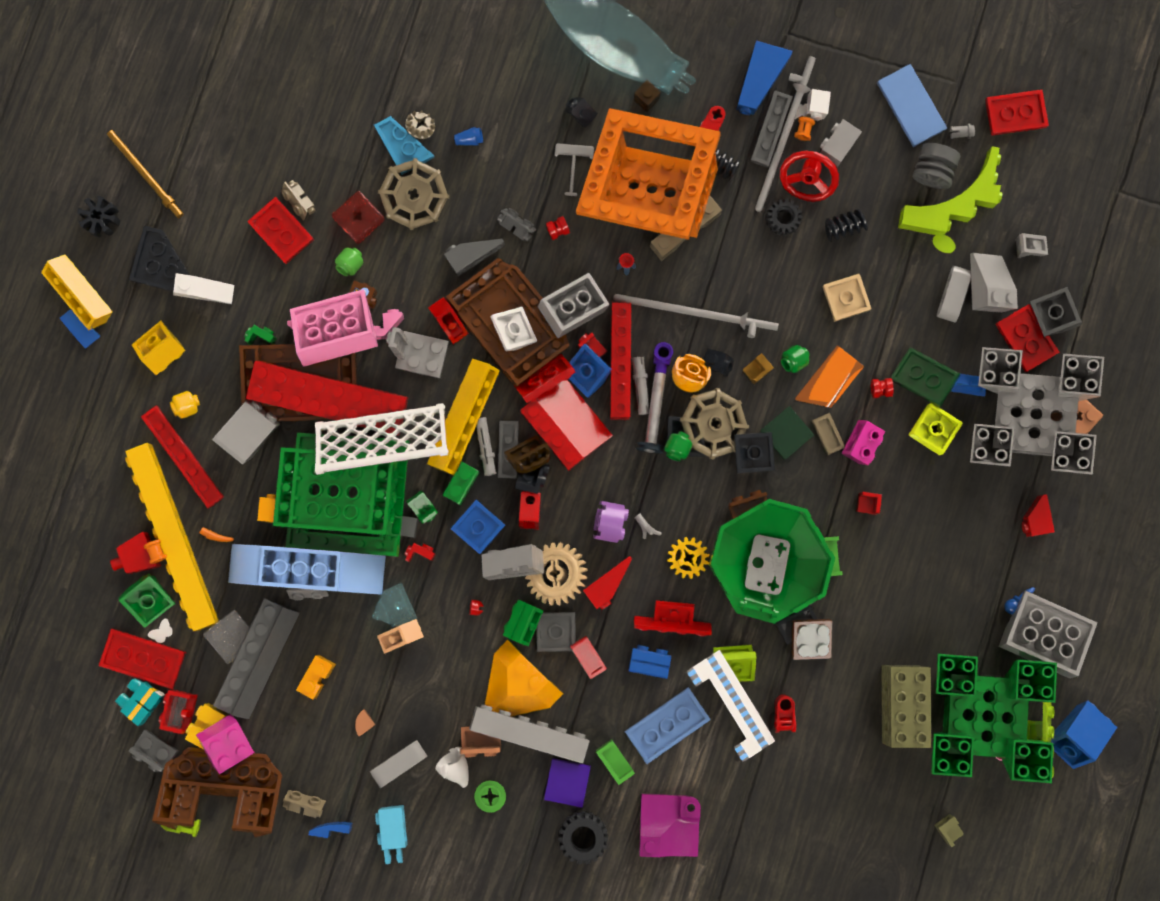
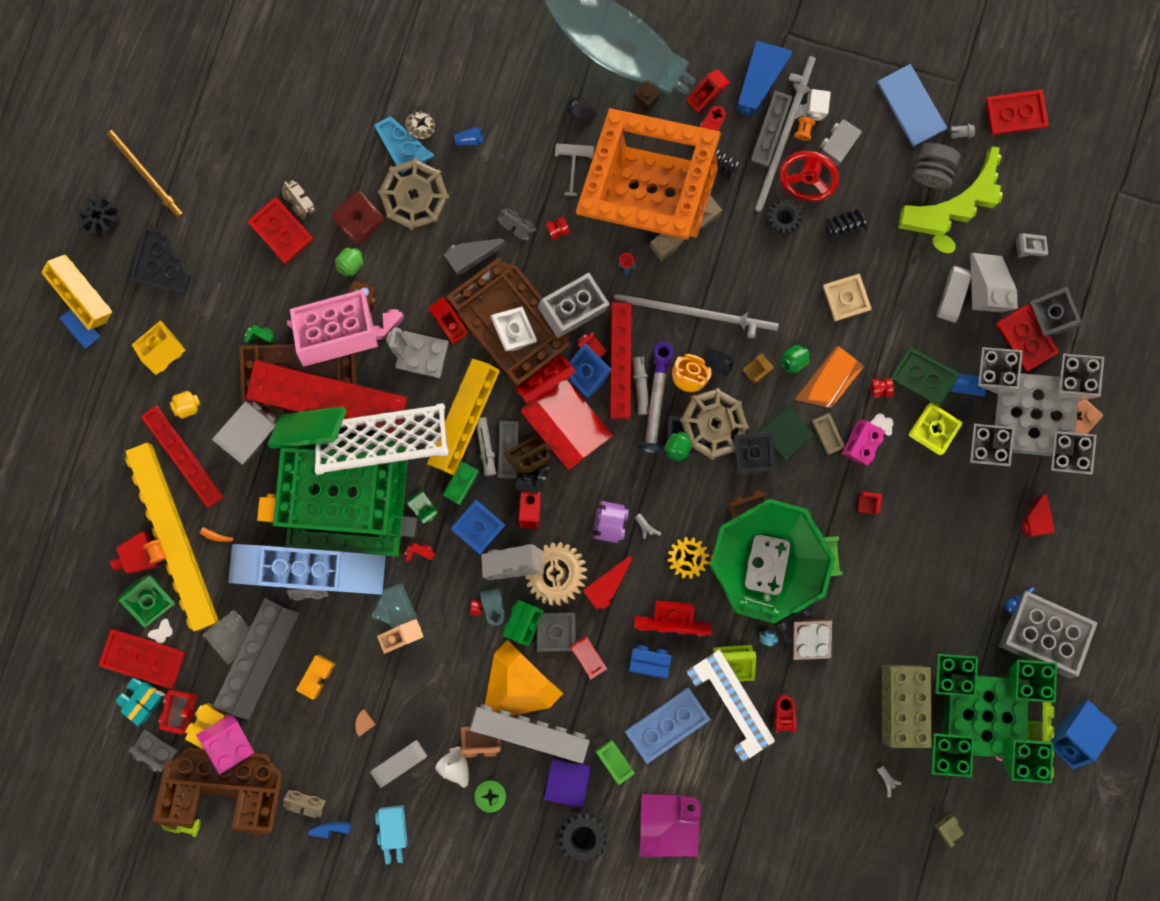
white slope [173,273,234,304] -> none
none -> green tile [267,407,347,449]
none -> clear light blue piece [480,587,505,626]
none -> red slope [686,69,730,113]
none -> medium azure plate [759,630,778,646]
none -> white sticker [870,414,893,436]
none -> light grey bar [877,766,901,797]

